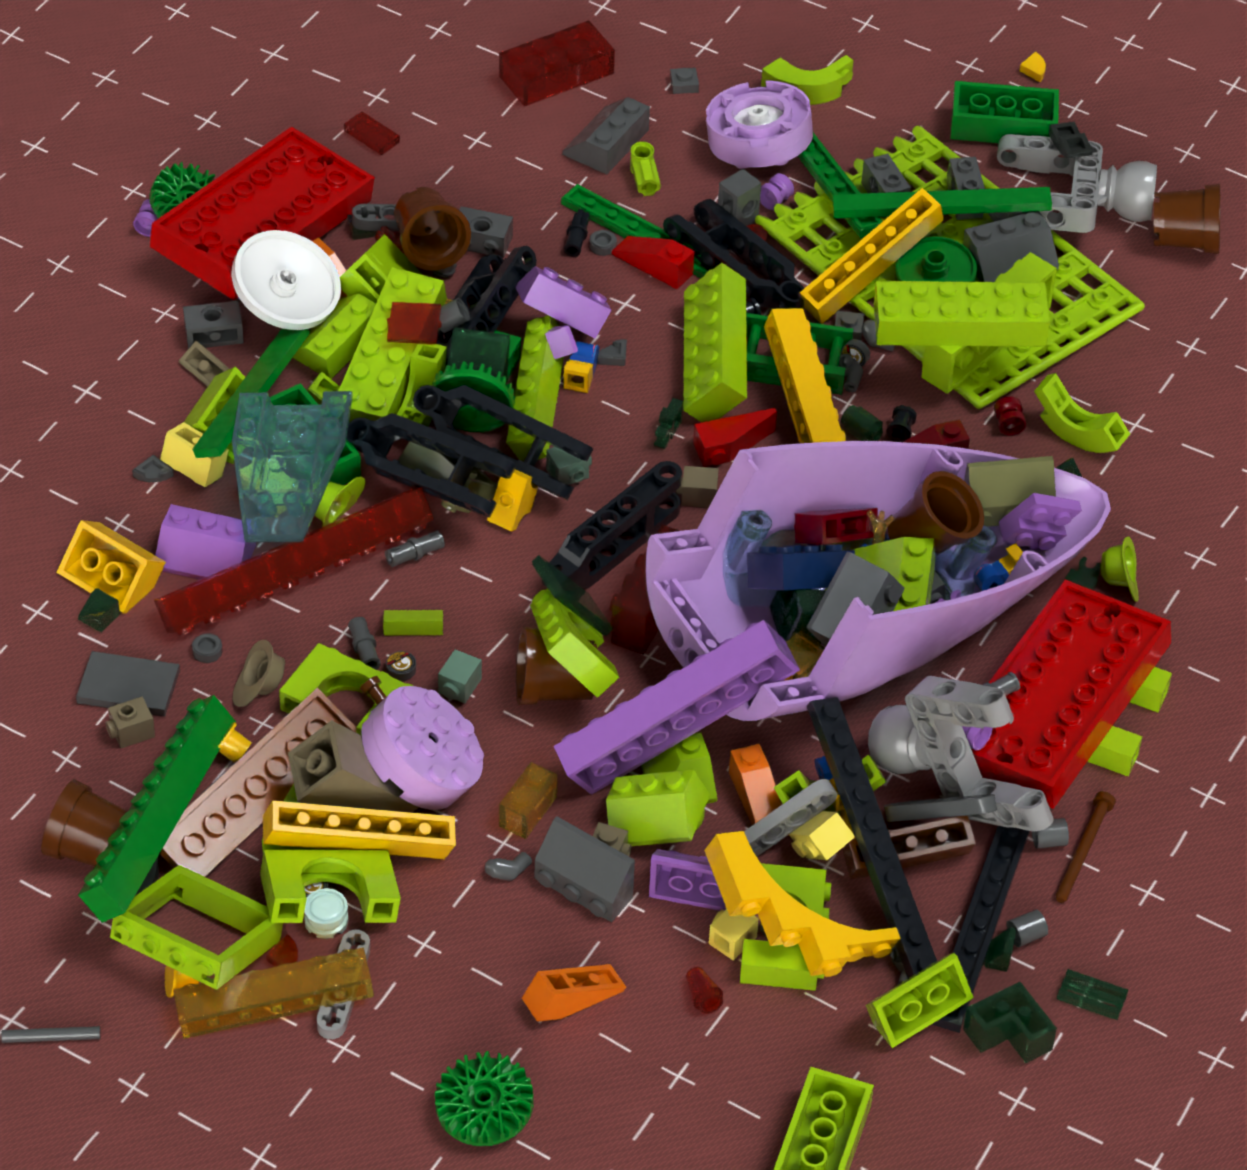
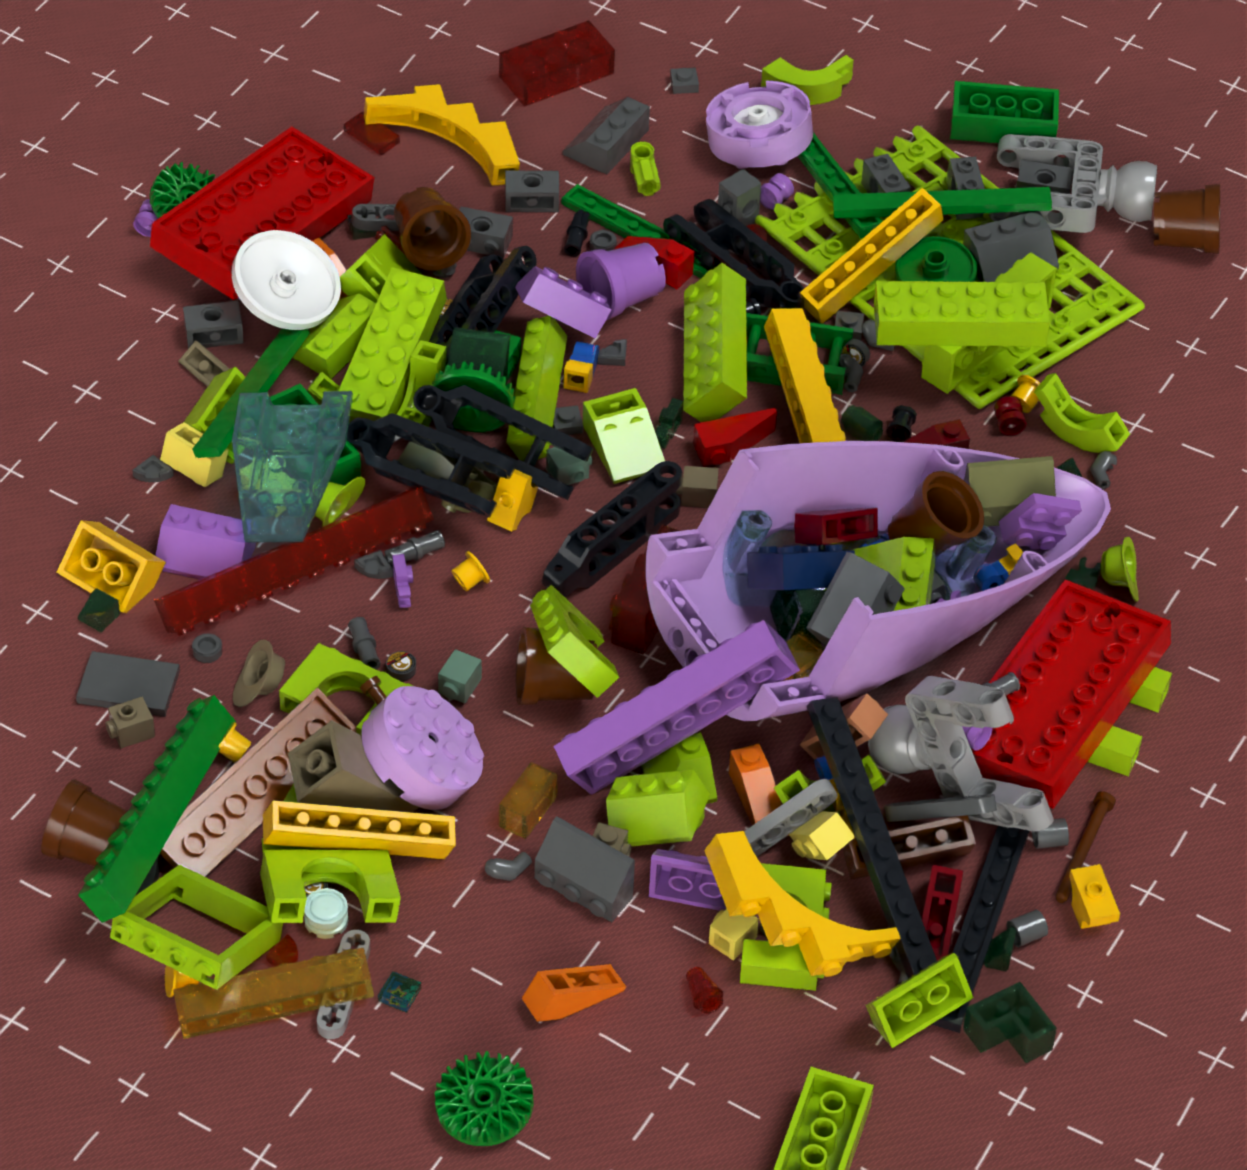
dark grey bar [1,1026,101,1043] -> none
lime slope [383,610,443,636] -> none
clear red piece [387,302,442,344] -> none
dark grey beam [433,298,470,333] -> none
clear green tile [532,555,613,636] -> none
medium lavender slope [545,325,578,359] -> none
clear yellow bar [867,510,895,545] -> none
yellow tile [1019,52,1046,82] -> none
pearl dark grey slope [1048,122,1093,158] -> none
clear green tile [1057,969,1128,1020] -> none
none -> dark grey tile [354,550,393,579]
none -> yellow arch [364,84,520,186]
none -> tile [378,971,421,1013]
none -> medium lavender plate [392,554,413,608]
none -> yellow piece [451,551,490,591]
none -> dark grey brick [505,171,559,212]
none -> dark grey plate [553,405,583,435]
none -> medium lavender piece [576,242,666,320]
none -> slope [583,388,665,484]
none -> nougat brick [799,693,888,760]
none -> dark red slope [922,865,964,961]
none -> yellow piece [1010,375,1040,413]
none -> dark grey brick [1016,160,1074,194]
none -> yellow brick [1069,864,1120,929]
none -> dark grey arm [1090,451,1117,490]

